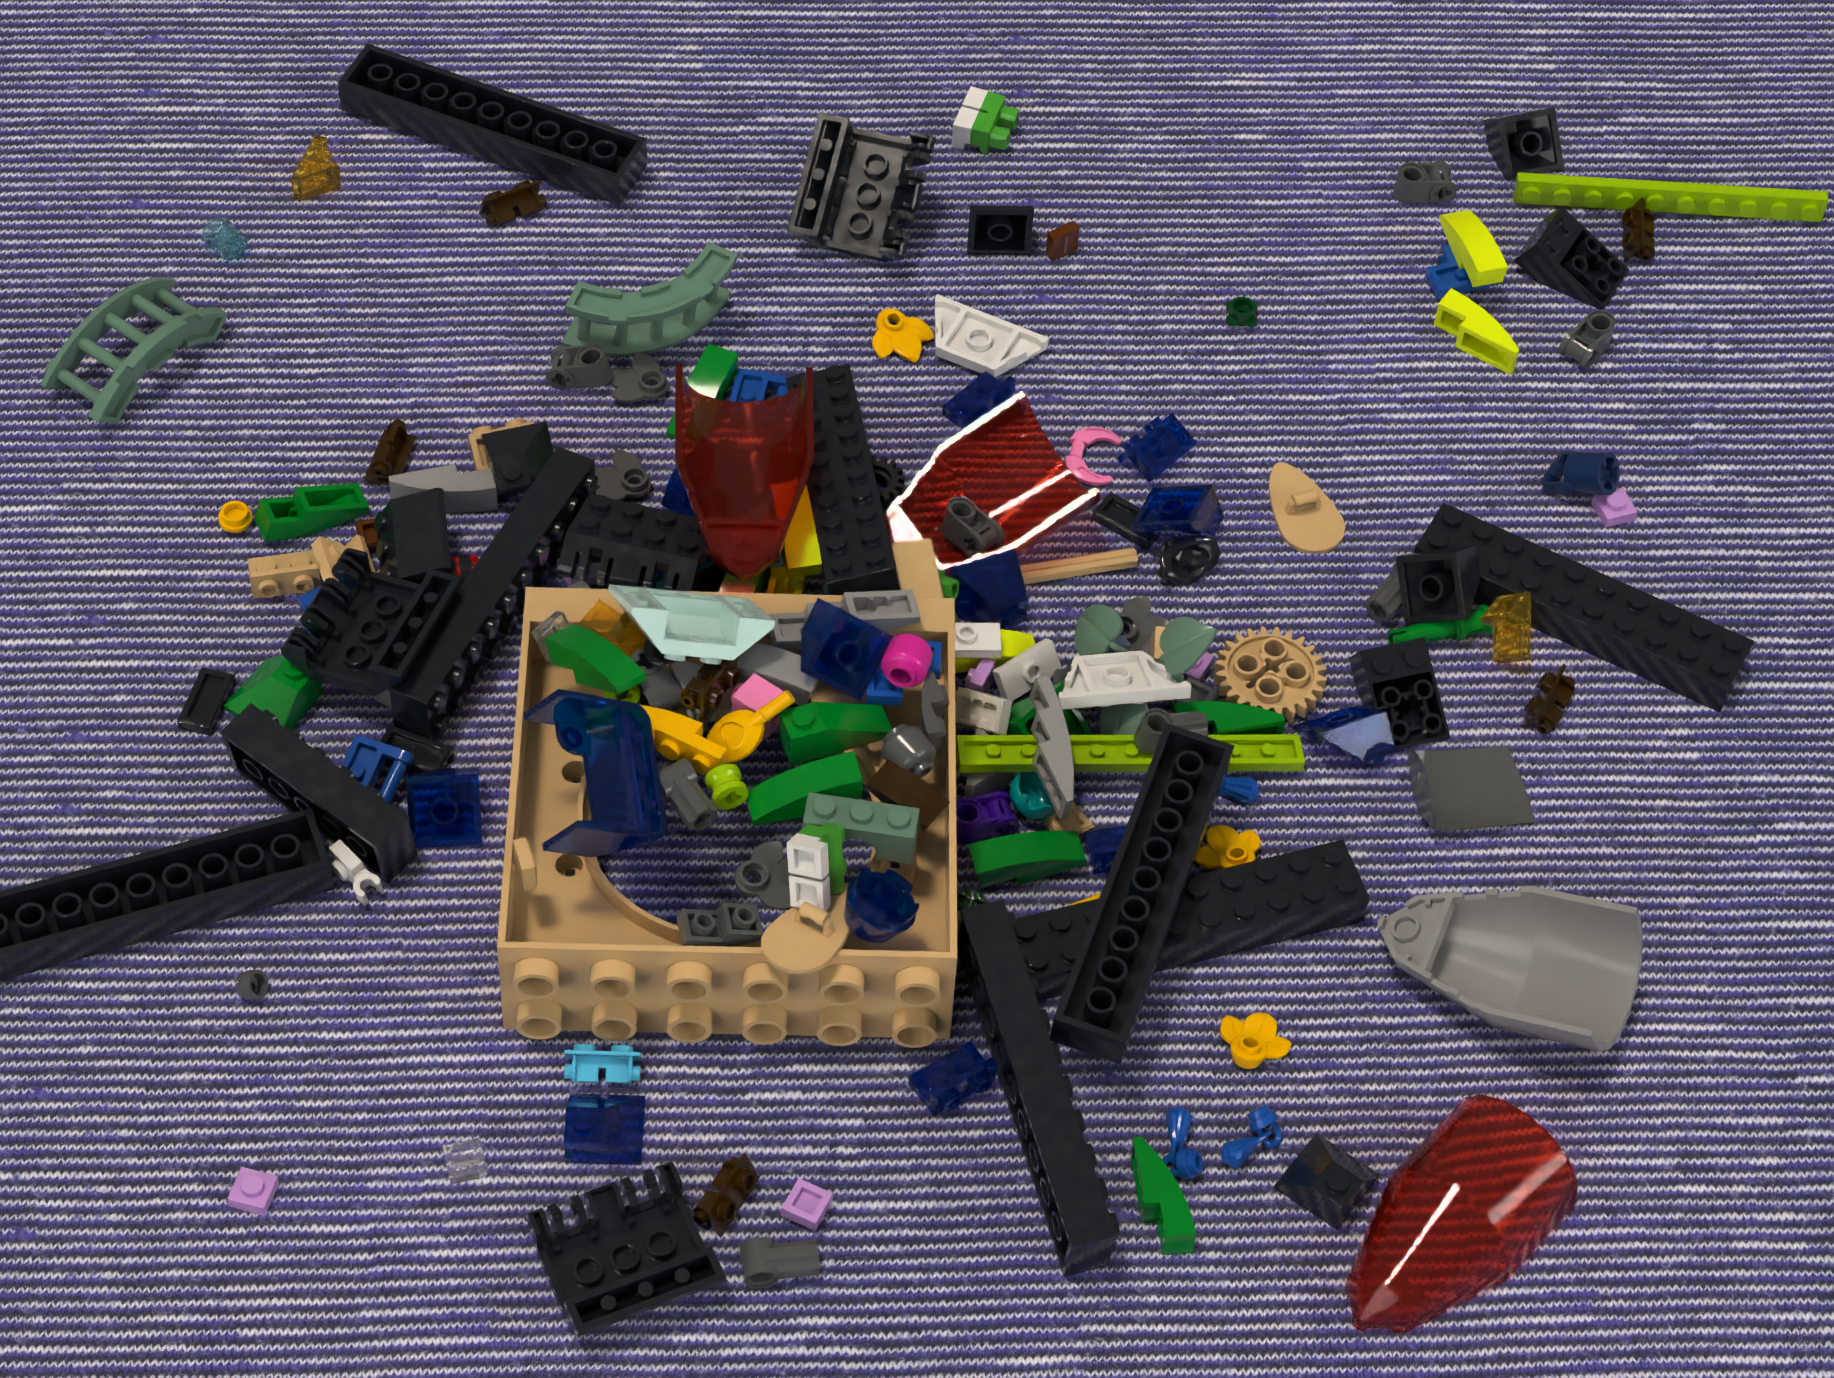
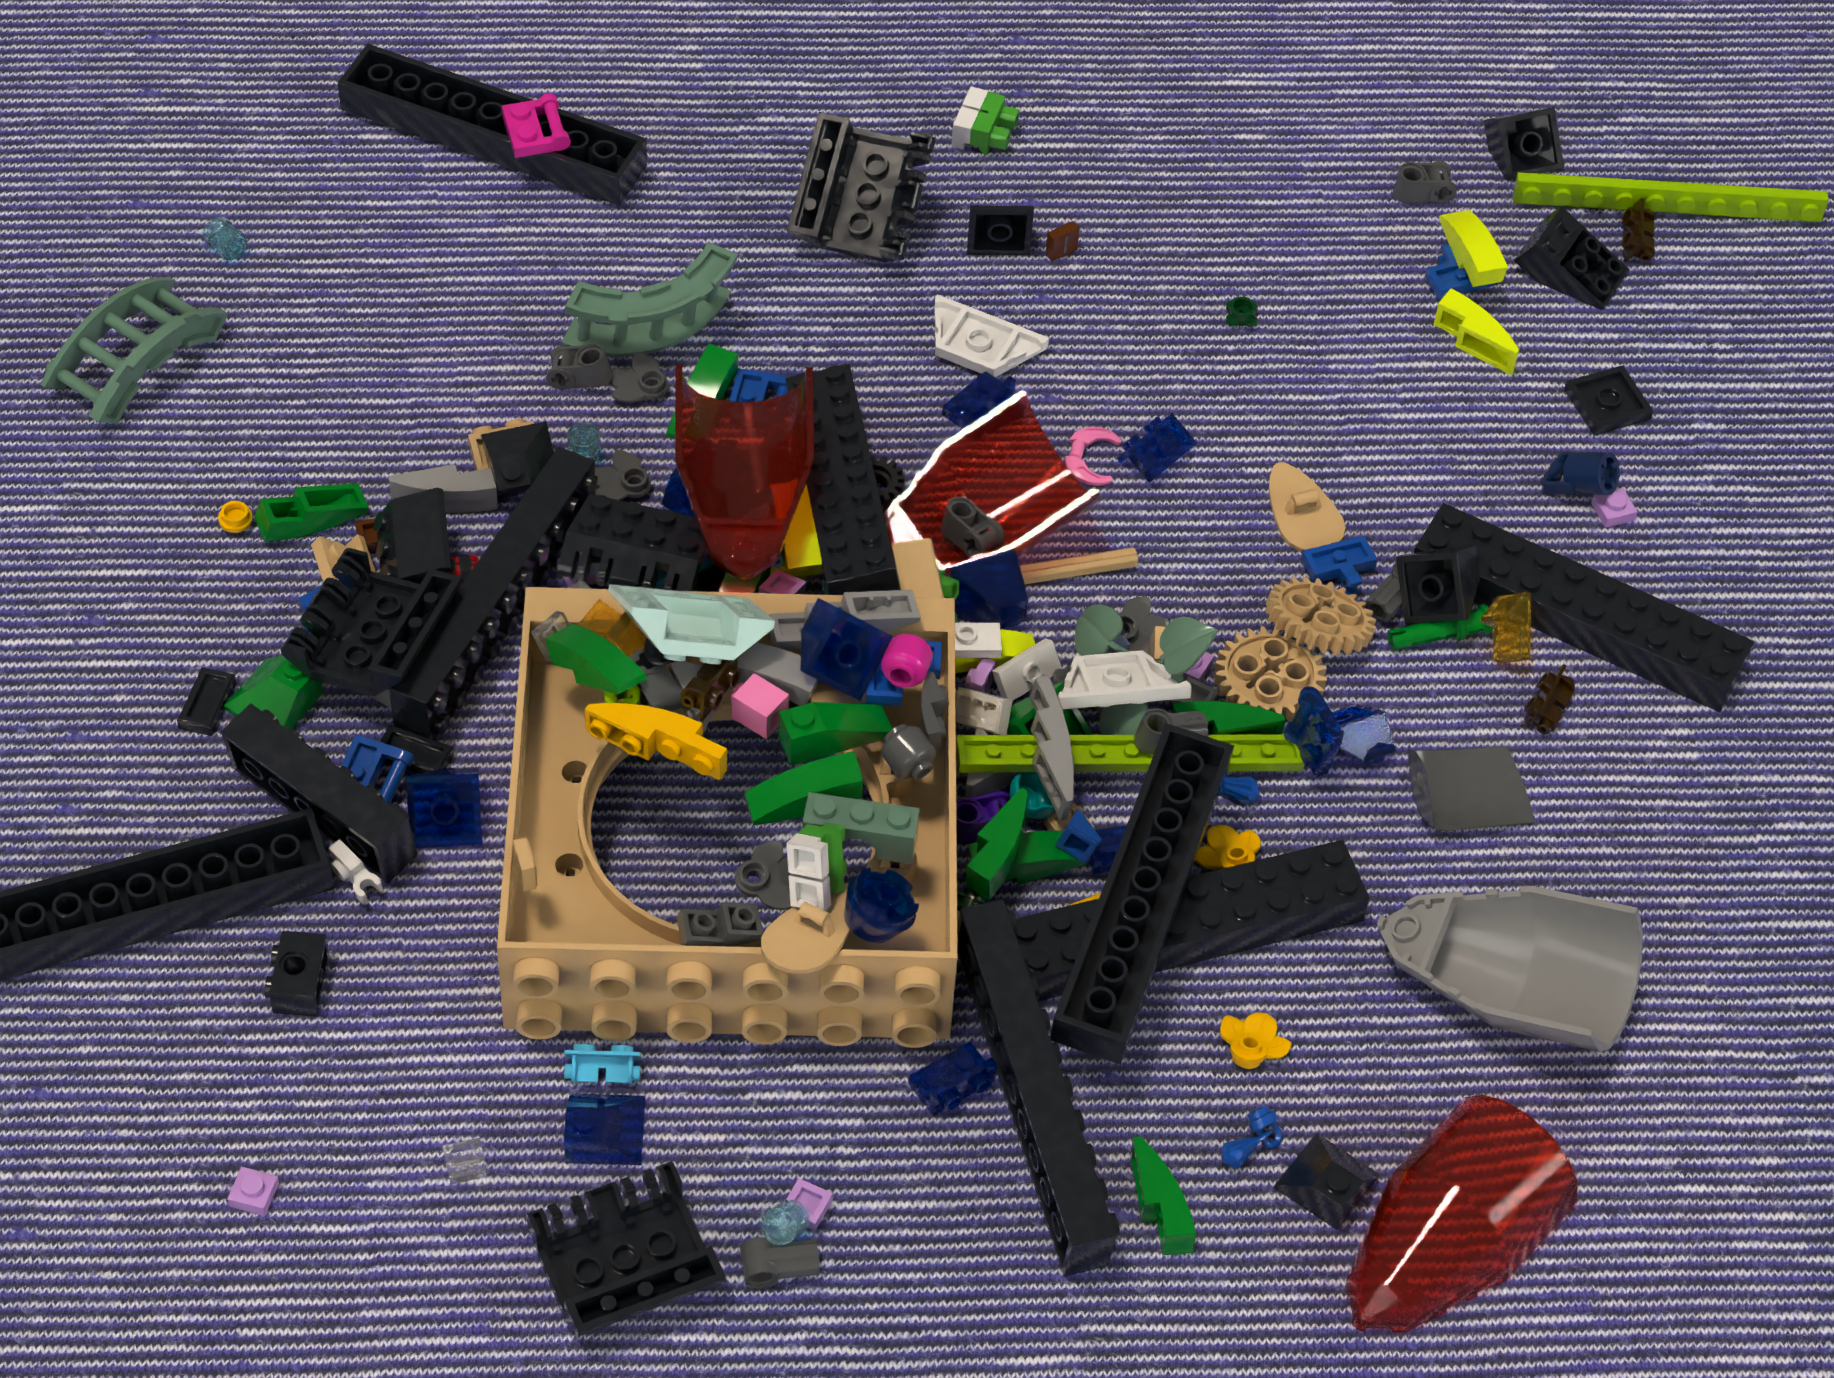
dark grey hinge [235,970,268,1000] -> none
tan bracket [248,550,321,599] -> none
clear yellow slope [291,135,341,201] -> none
dark brown hinge [364,419,416,486] -> none
dark brown hinge [479,180,547,227] -> none
clear blue windscreen [524,689,667,858] -> none
dark grey piece [650,758,717,832] -> none
dark brown hinge [693,1153,759,1237] -> none
lime wheel [705,764,749,810] -> none
yellow piece [707,690,795,764] -> none
dark brown slope [864,759,950,832] -> none
yellow plate [872,308,934,363] -> none
black tile [1091,492,1166,550] -> none
clear blue slope [1130,484,1224,538] -> none
black hat [1152,534,1221,586] -> none
blue piece [1162,1107,1203,1179] -> none
black slope [1349,637,1451,752] -> none
dark grey piece [1558,309,1615,370] -> none
none -> black brick [264,931,329,1017]
none -> dark pink plate [502,93,571,158]
none -> clear light blue wheel [567,422,601,466]
none -> lavender plate [759,569,806,594]
none -> clear light blue wheel [761,1200,809,1245]
none -> green slope [966,787,1028,900]
none -> blue slope [1055,809,1102,864]
none -> tan gear [1265,577,1376,656]
none -> clear blue plate [1284,686,1345,778]
none -> blue plate [1301,536,1377,597]
none -> black tile [1564,365,1653,436]

